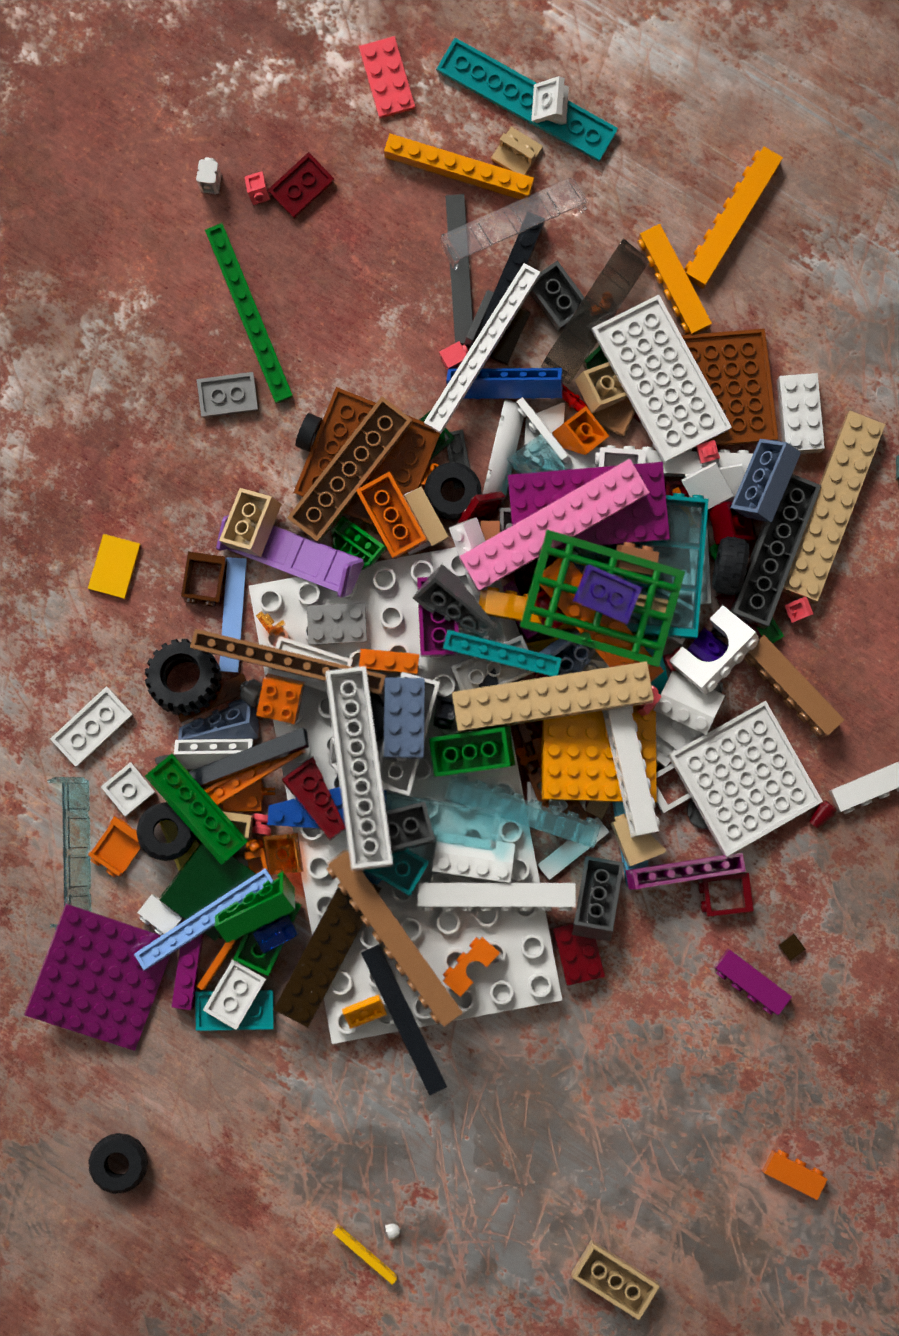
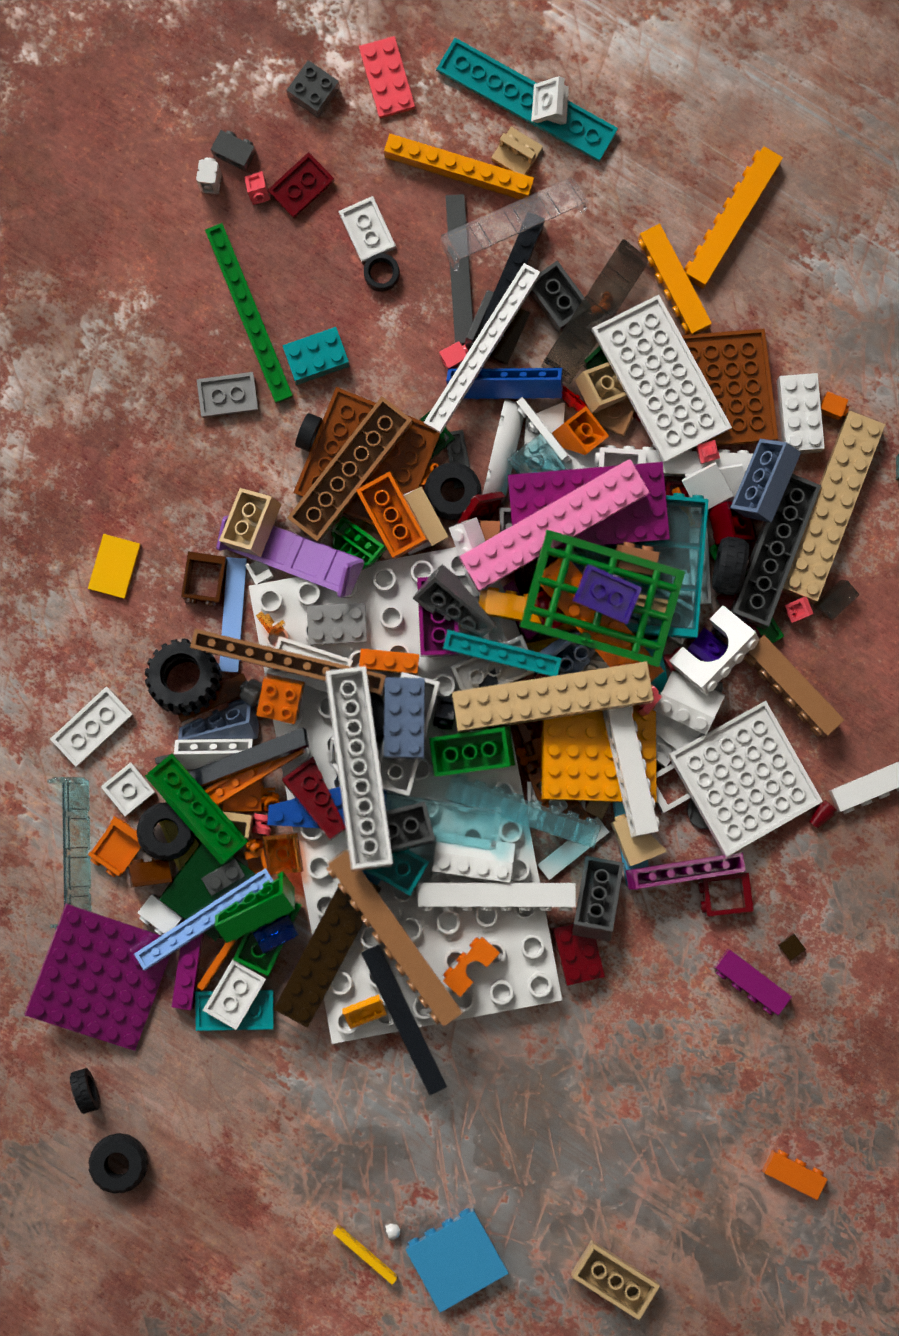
none -> black tyre [70,1068,100,1114]
none -> reddish brown slope [128,858,172,888]
none -> dark grey plate [201,859,245,896]
none -> dark grey brick [210,130,256,172]
none -> white panel [245,561,274,584]
none -> orange plate [261,793,281,811]
none -> teal brick [282,327,350,386]
none -> dark grey brick [286,60,340,118]
none -> white tile [339,196,396,263]
none -> black tyre [364,254,399,292]
none -> dark azure panel [405,1208,509,1313]
none -> clear smoke hinge [814,580,860,620]
none -> orange brick [821,391,849,421]

